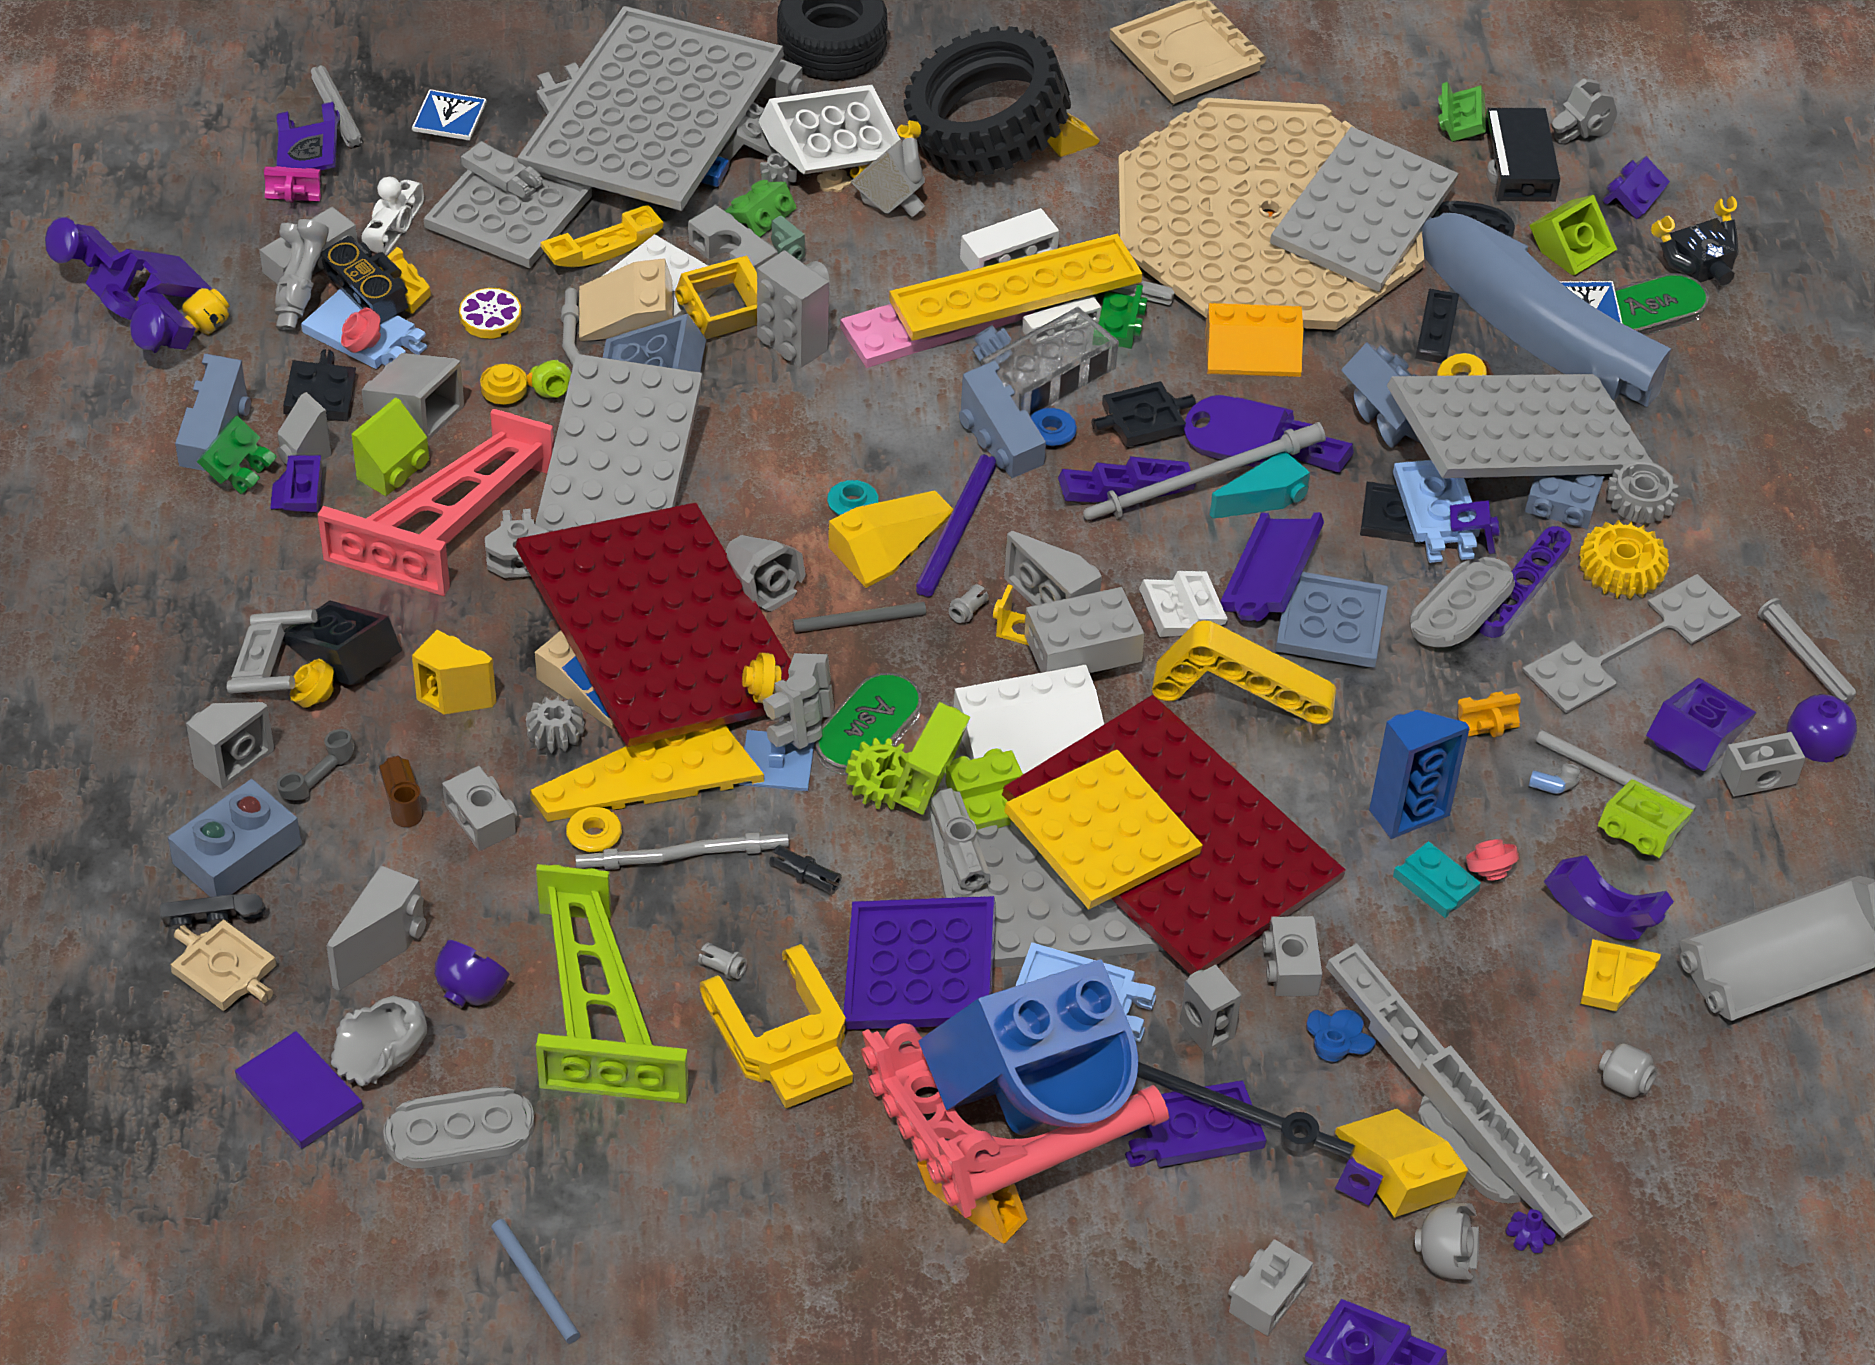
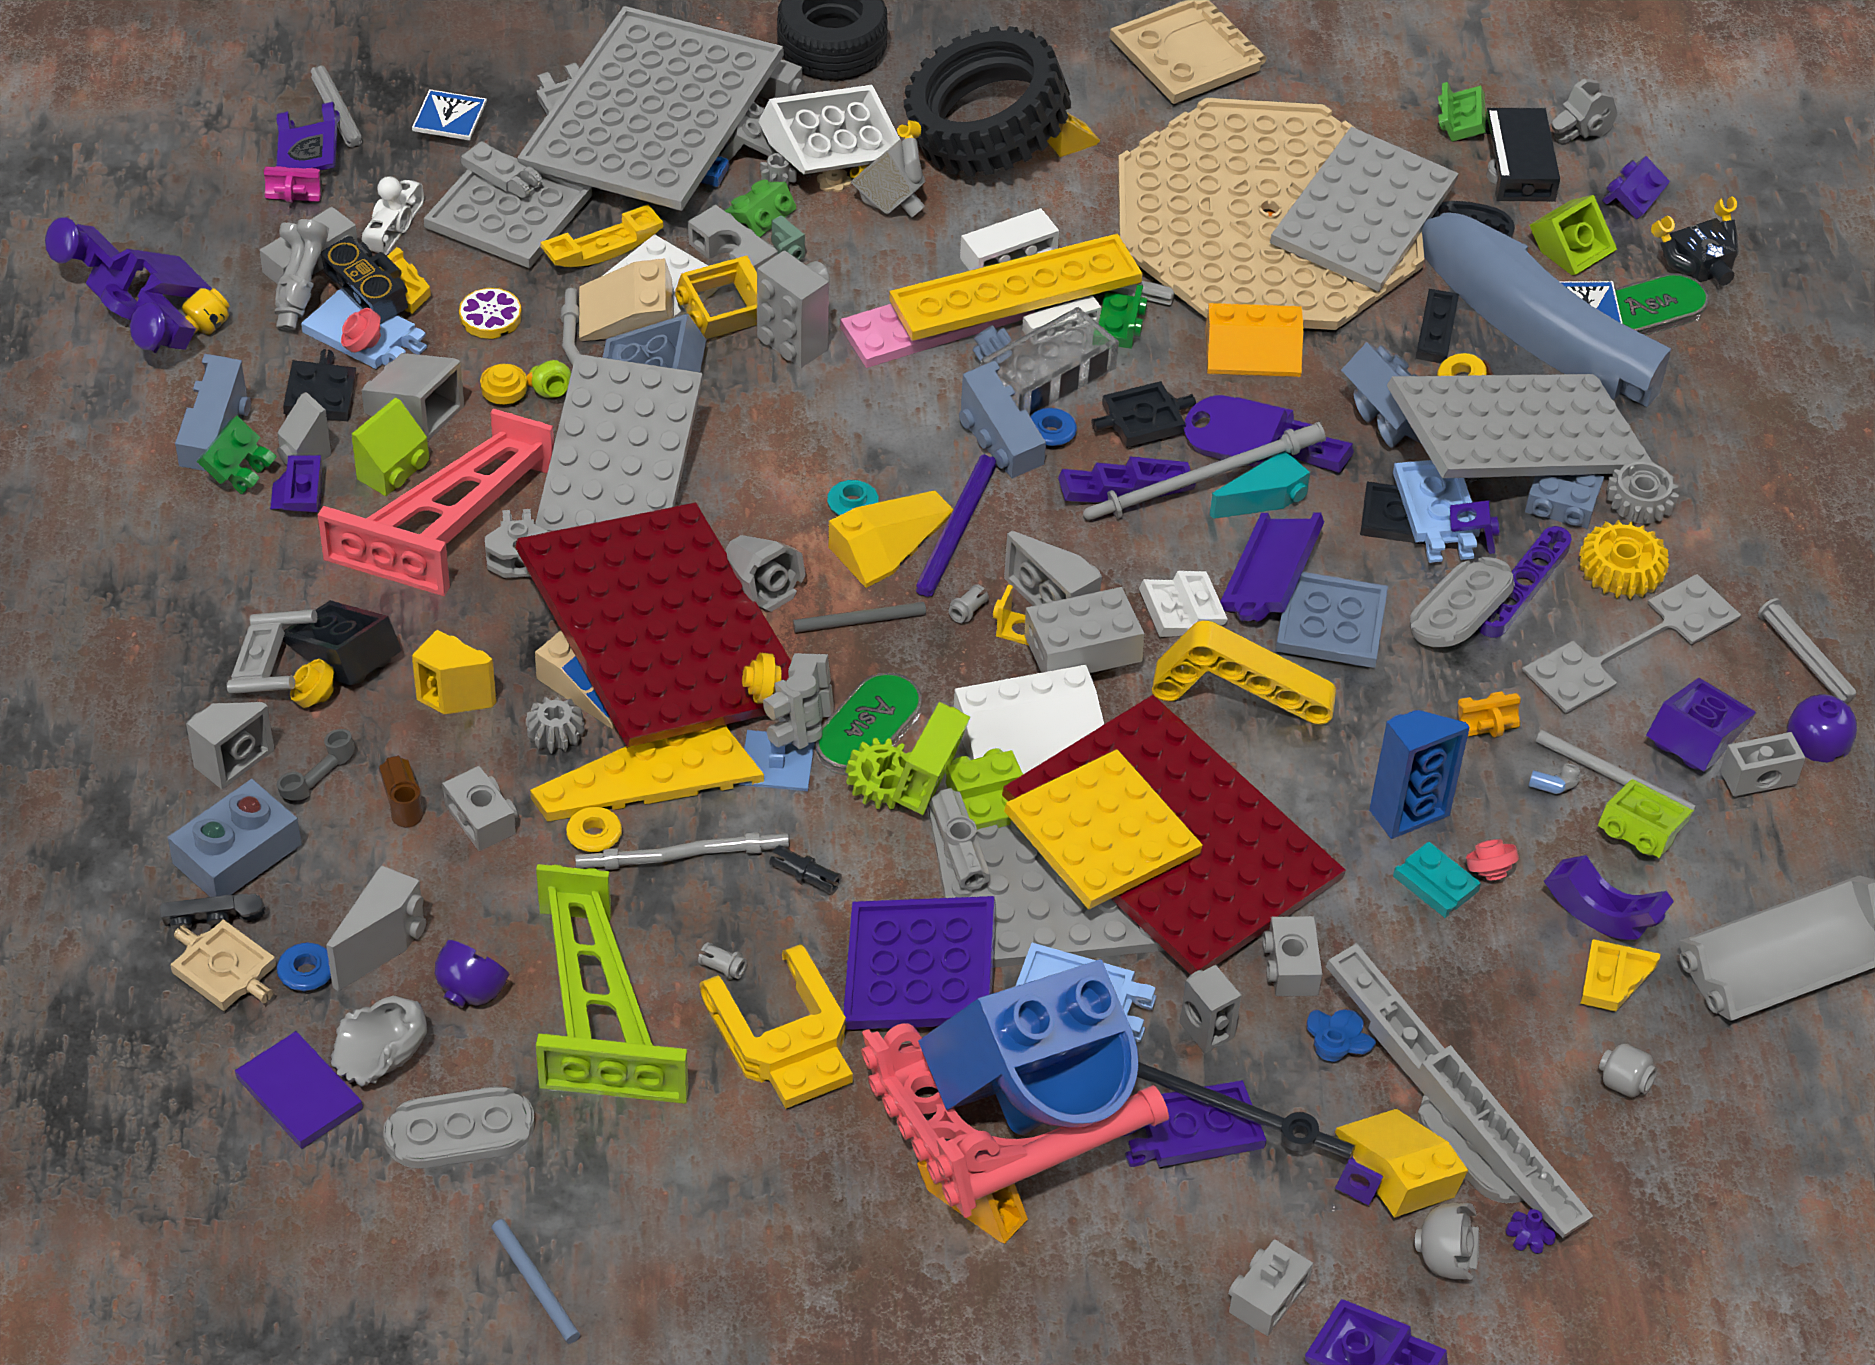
none -> blue piece [277,942,331,991]

